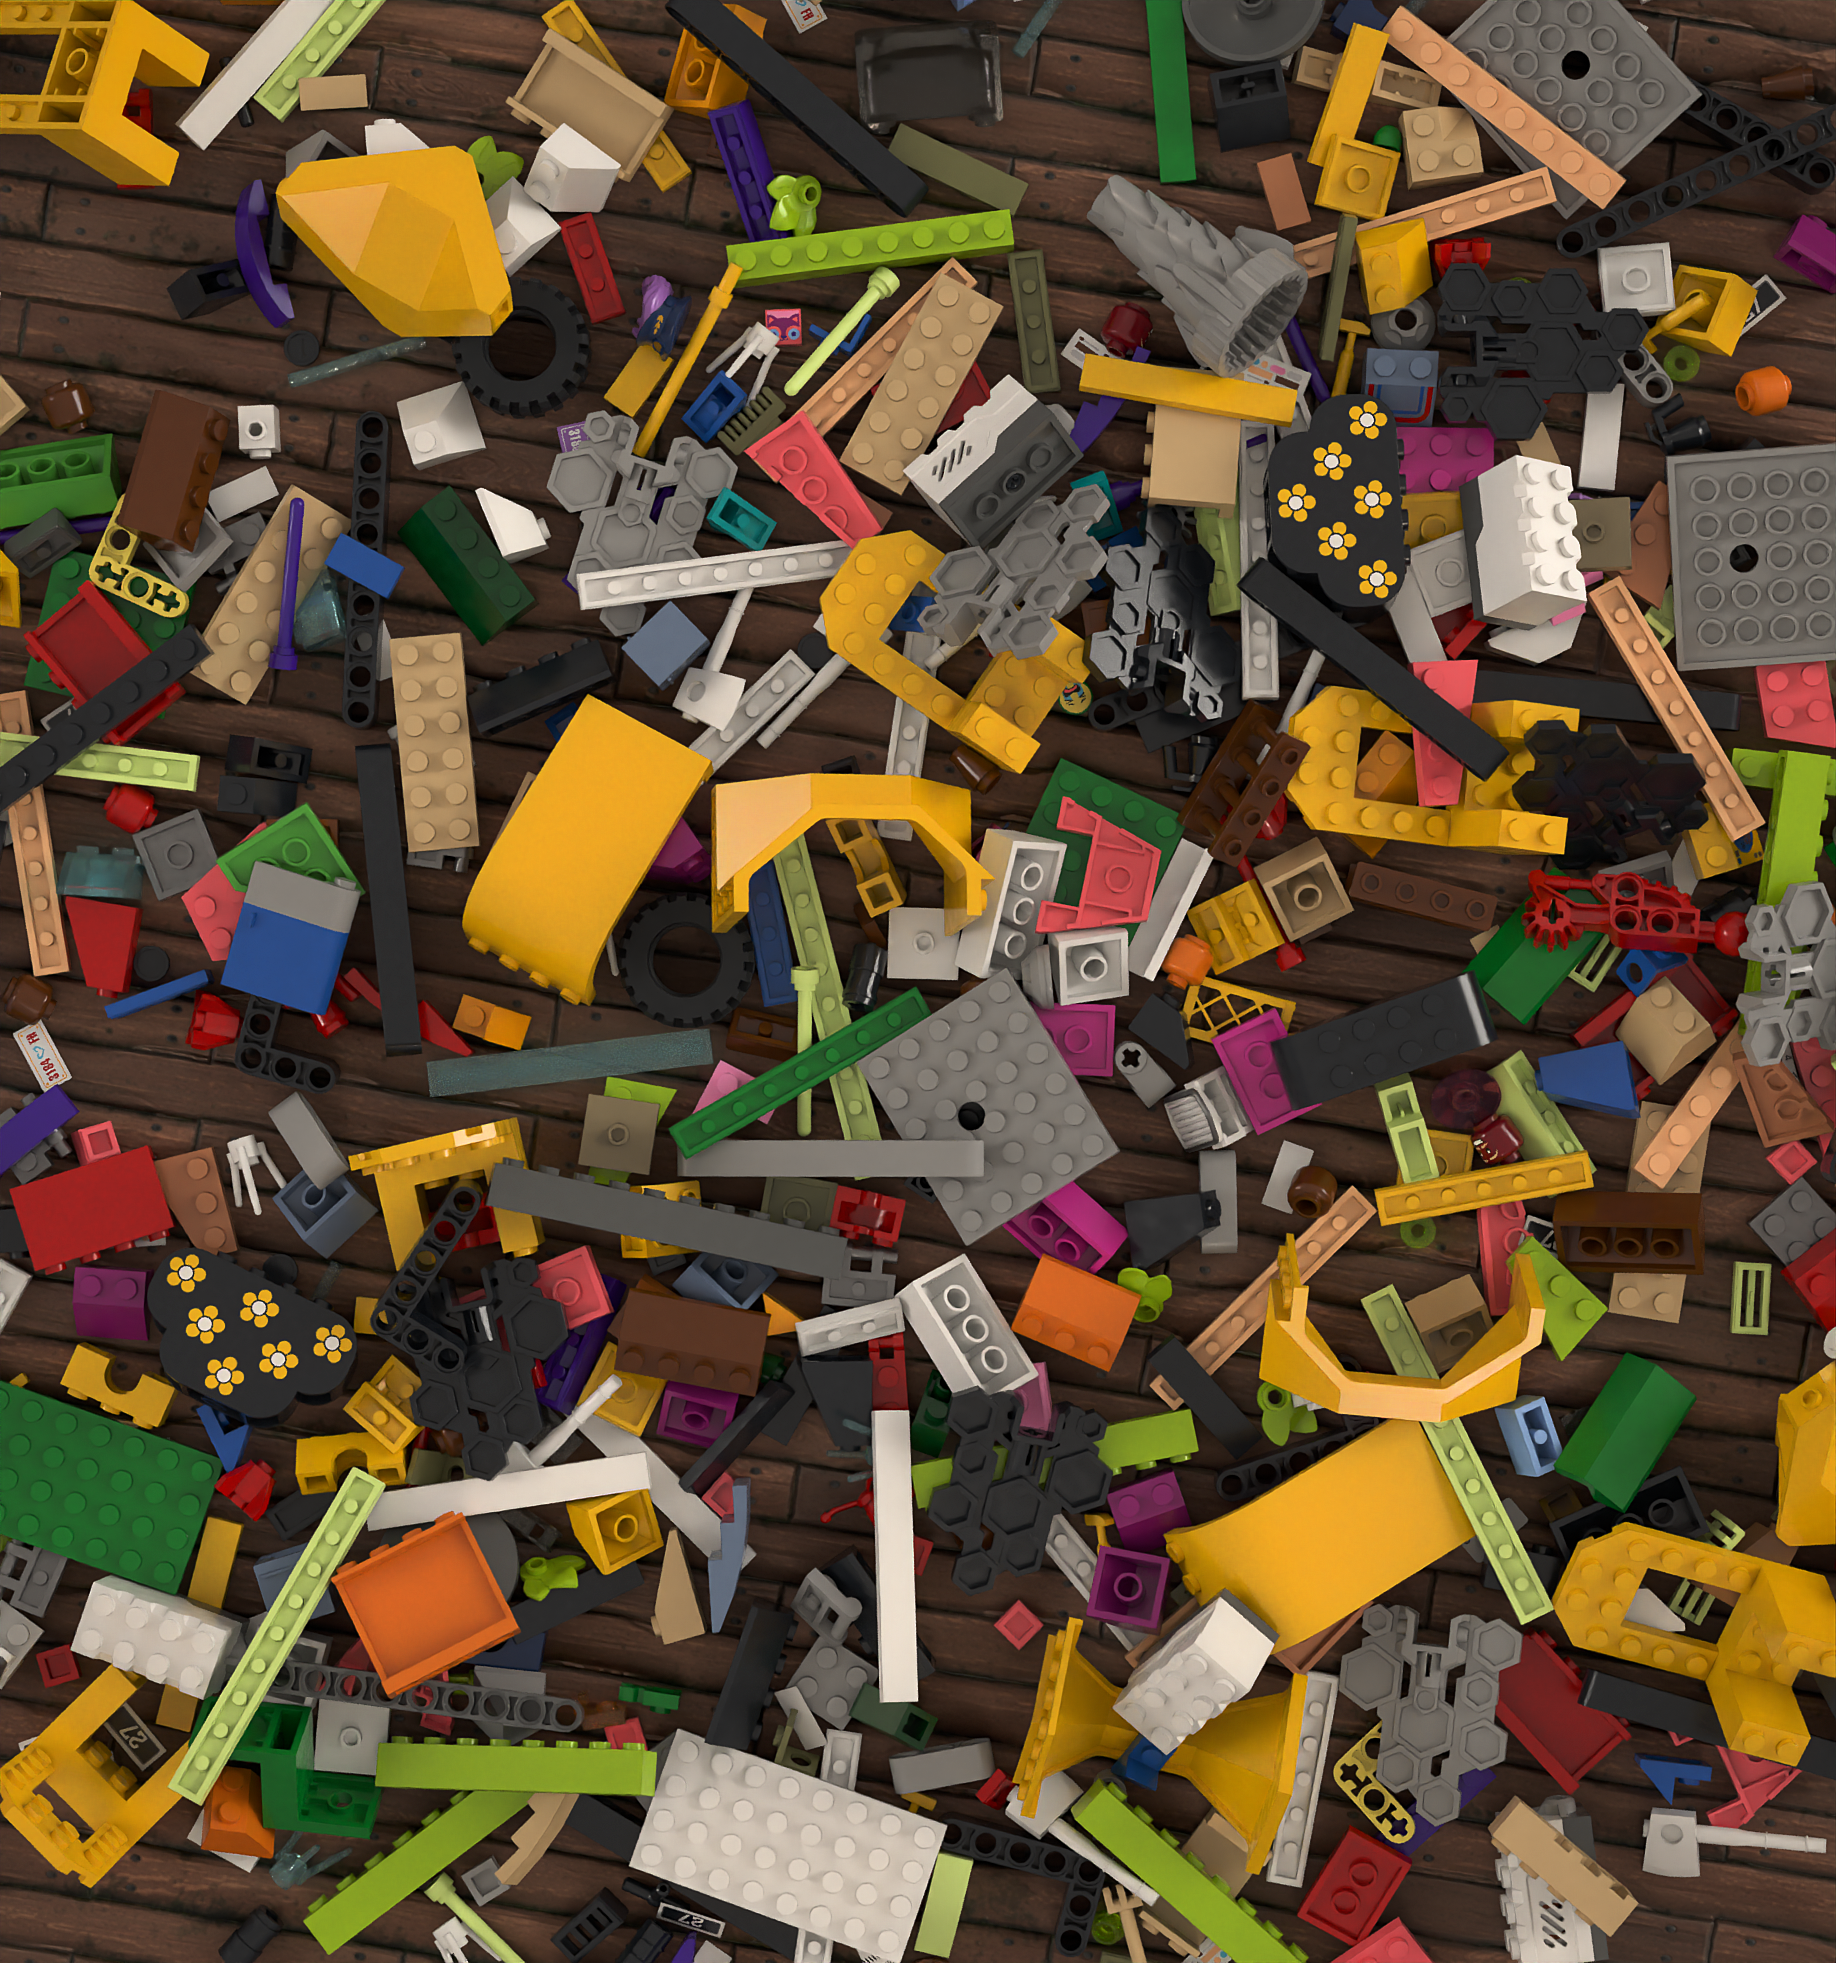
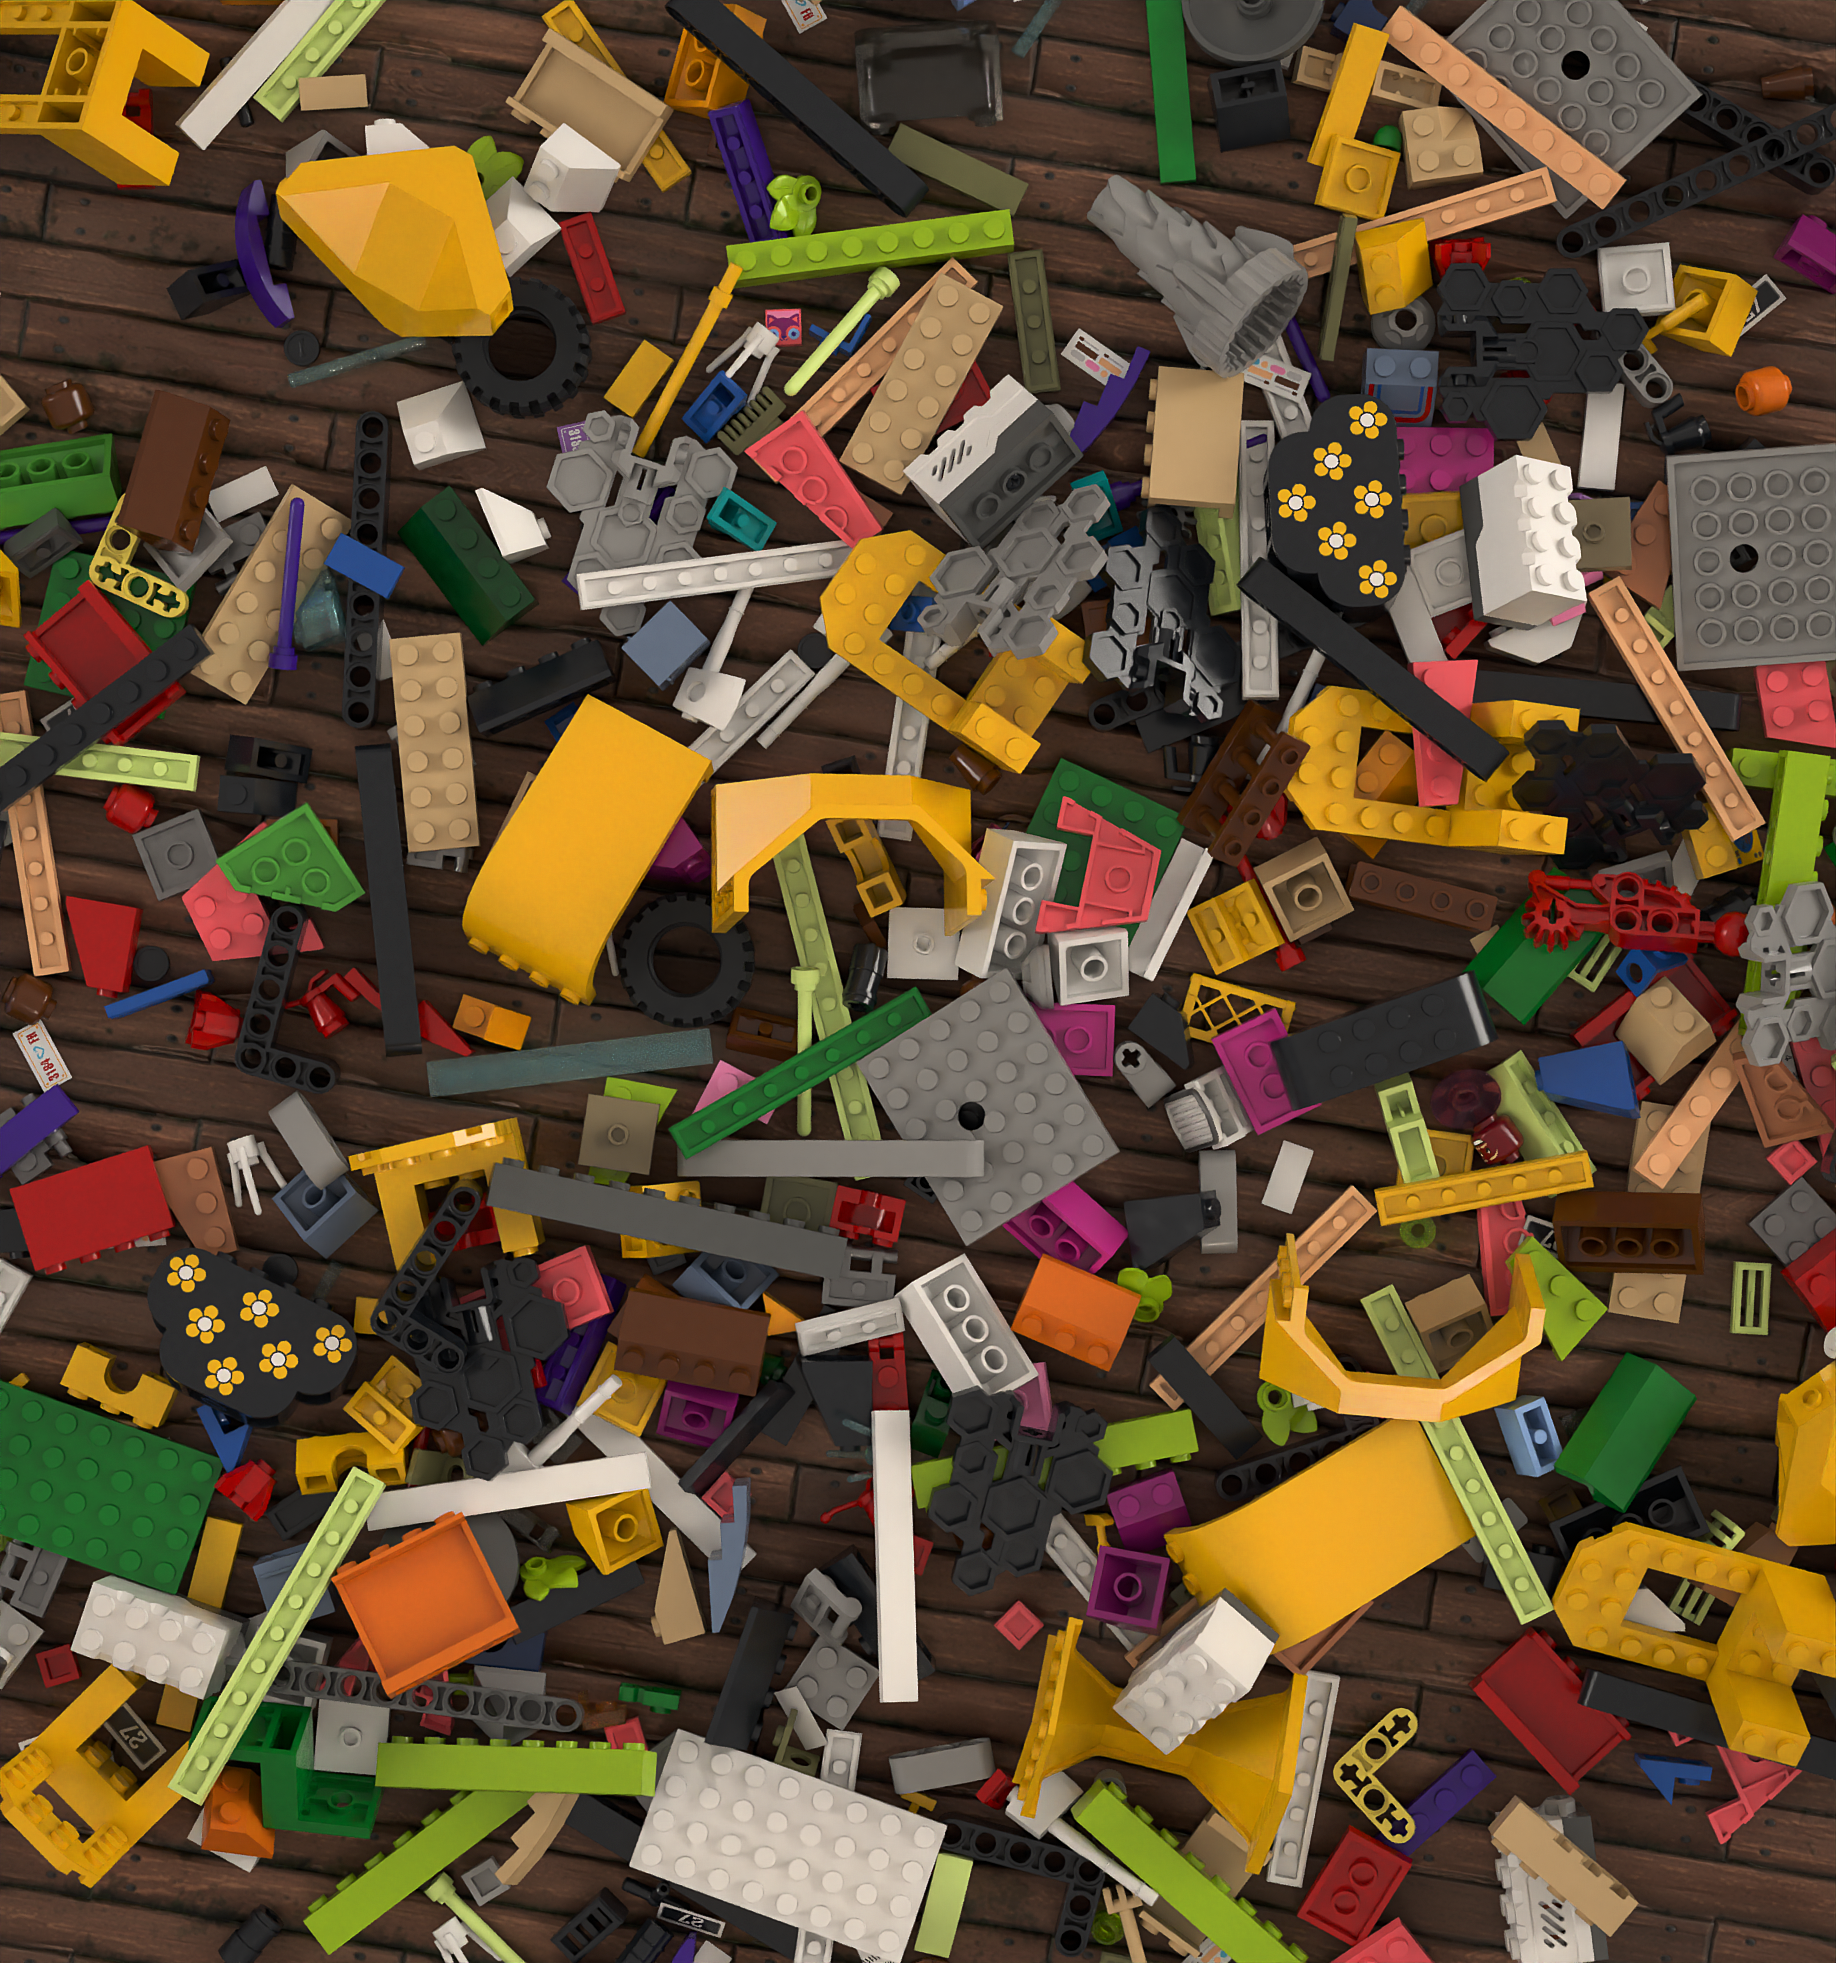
clear light blue slope [56,846,144,900] -> none
coral slope [71,1121,121,1166] -> none
magenta slope [72,1264,155,1341] -> none
blue door [220,860,361,1015] -> none
white brick [238,405,281,459] -> none
clear light blue plant [269,1831,353,1890] -> none
dark blue piece [632,275,692,362] -> none
blue tile [747,861,798,1007] -> none
dark green slope [848,1683,938,1751] -> none
tile [1058,682,1093,716] -> none
yellow tile [1079,353,1298,428] -> none
dark red head [1101,302,1153,358] -> none
blue slope [1111,1733,1177,1791] -> none
orange head [1161,934,1214,990] -> none
nougat tile [1256,153,1311,233] -> none
reddish brown head [1287,1165,1337,1218] -> none
yellow piece [1331,318,1371,397] -> none
light grey piece [1339,1603,1523,1827] -> none
white piece [1642,1807,1826,1877] -> none
clear neon green plate [1663,345,1700,382] -> none

